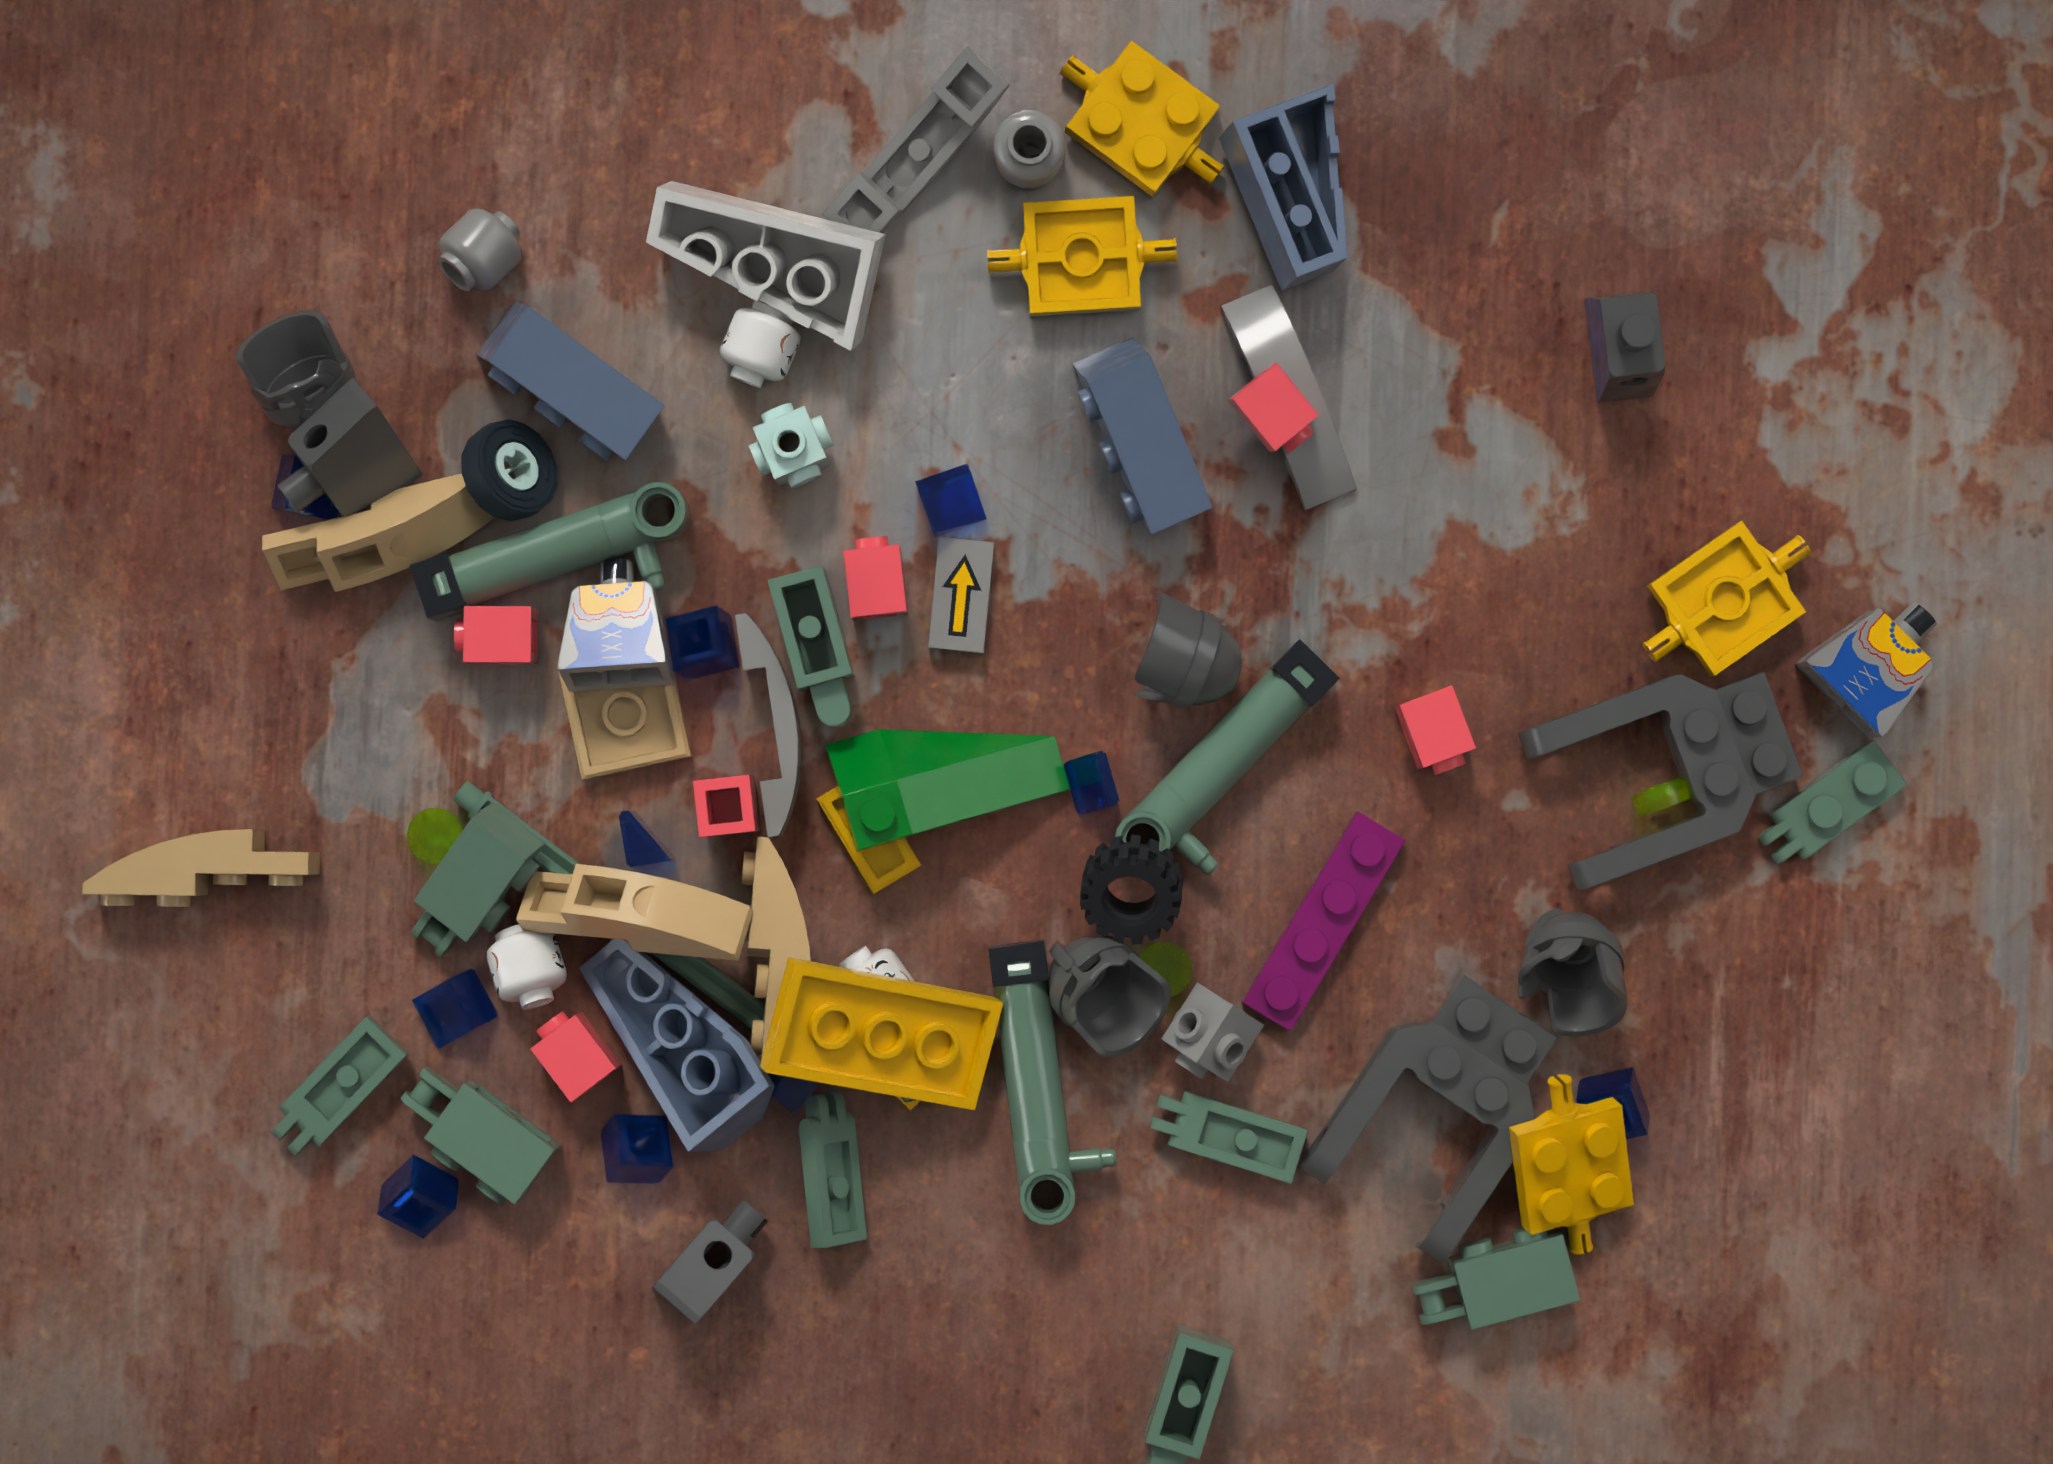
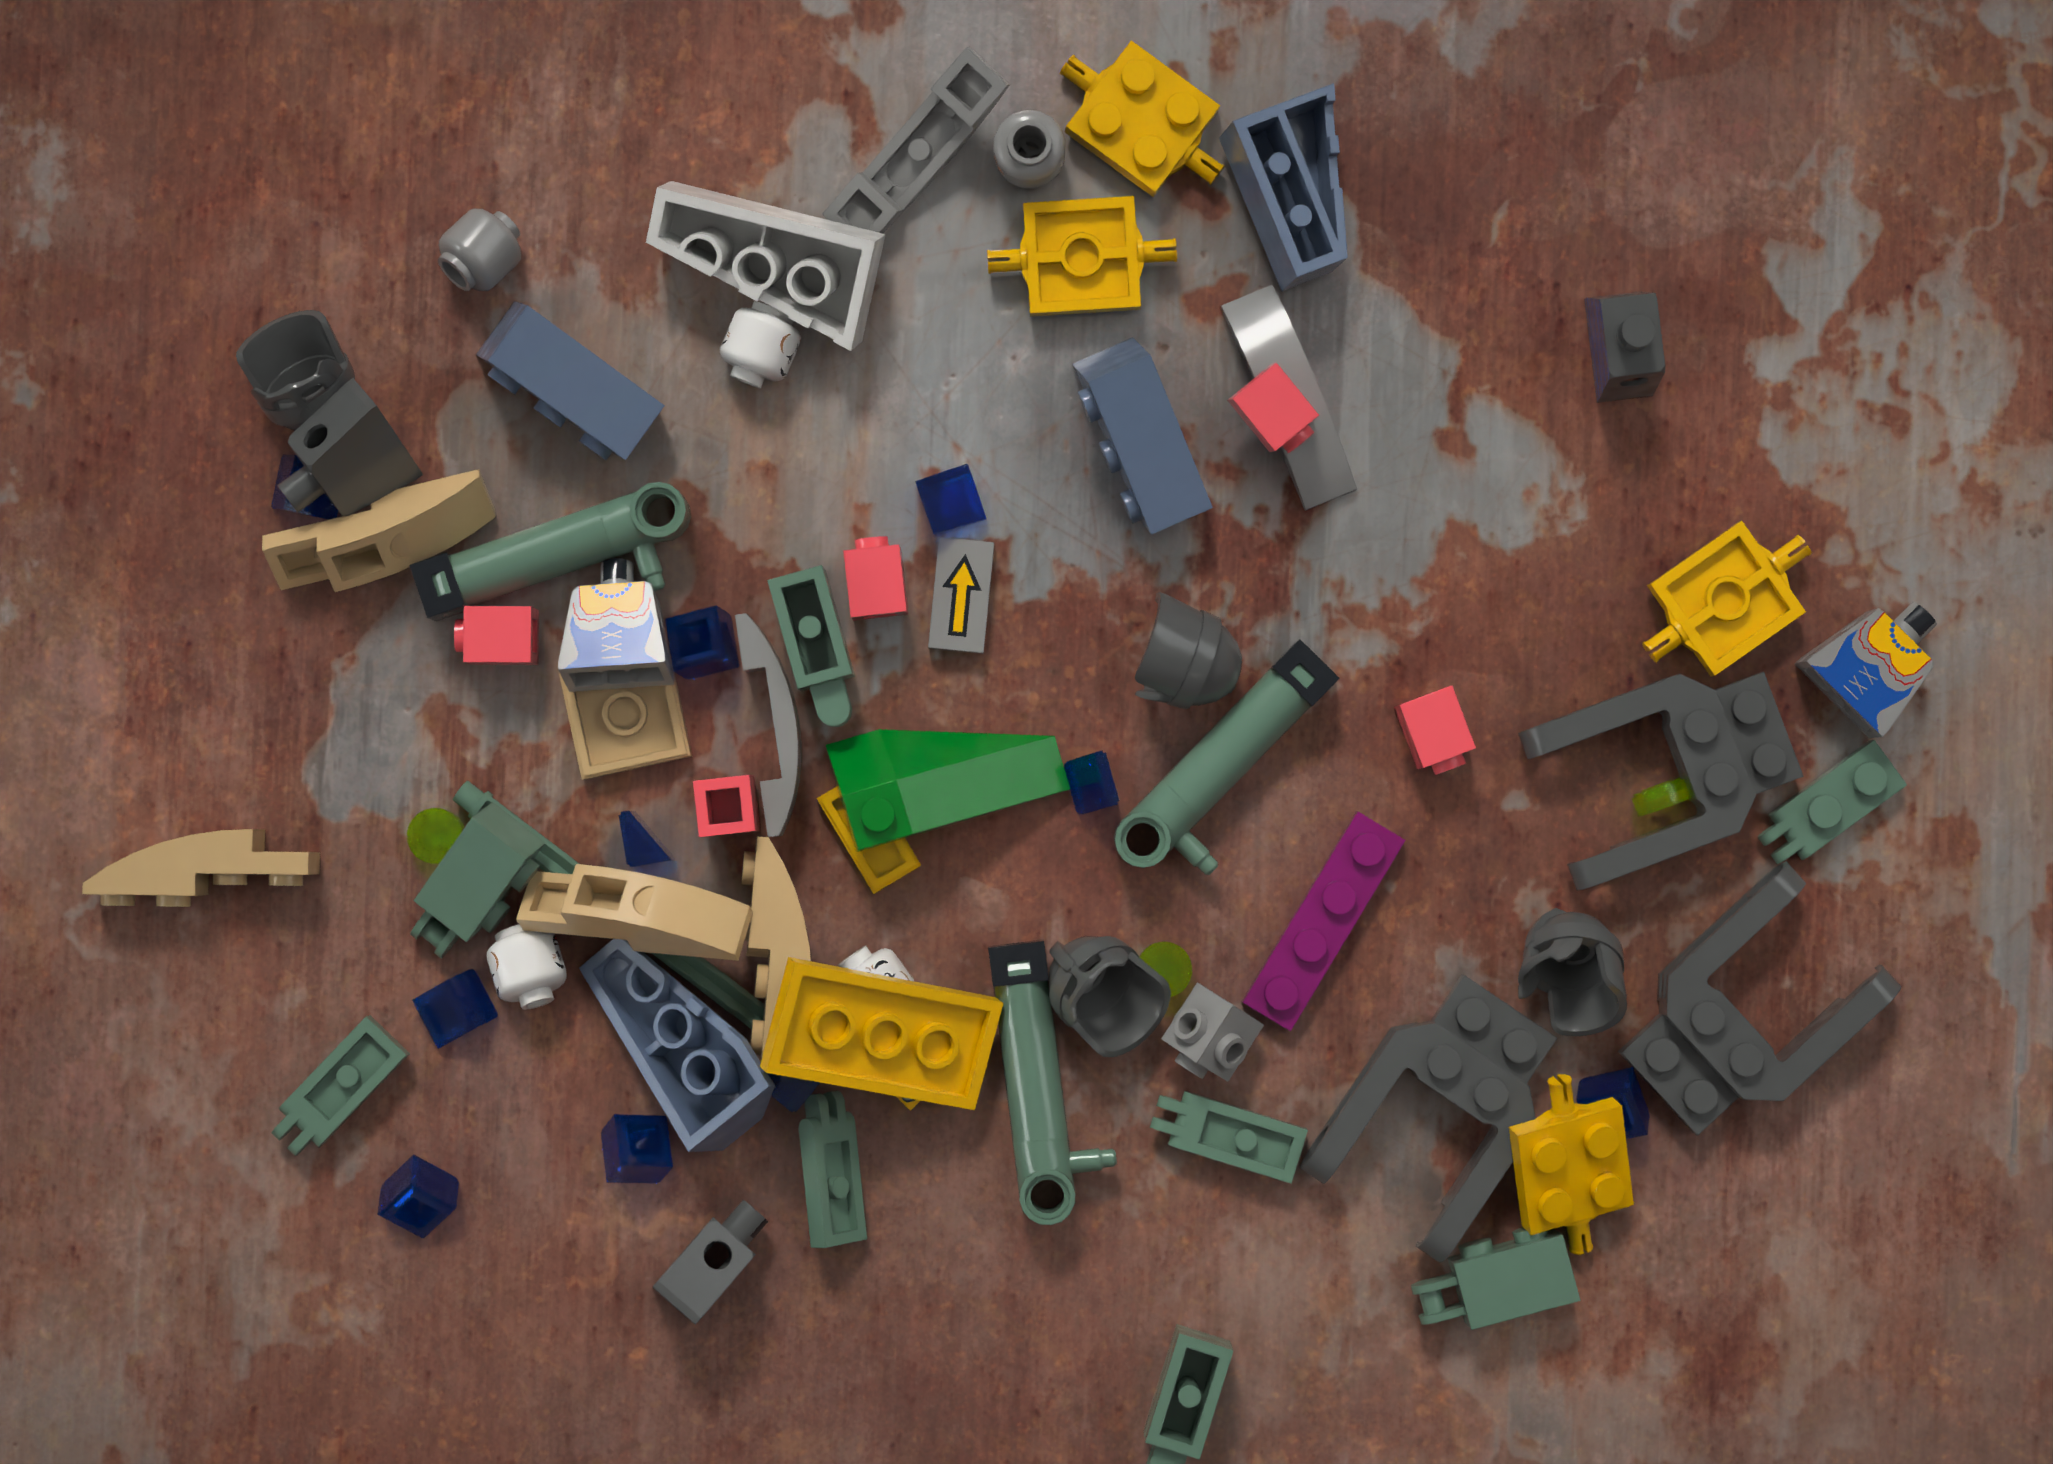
sand green brick [400,1066,562,1205] -> none
black bush [461,419,558,521] -> none
coral brick [530,1011,622,1103] -> none
light aqua brick [749,403,834,488] -> none
black tyre [1080,835,1183,945] -> none
none -> dark grey plate [1618,861,1902,1136]

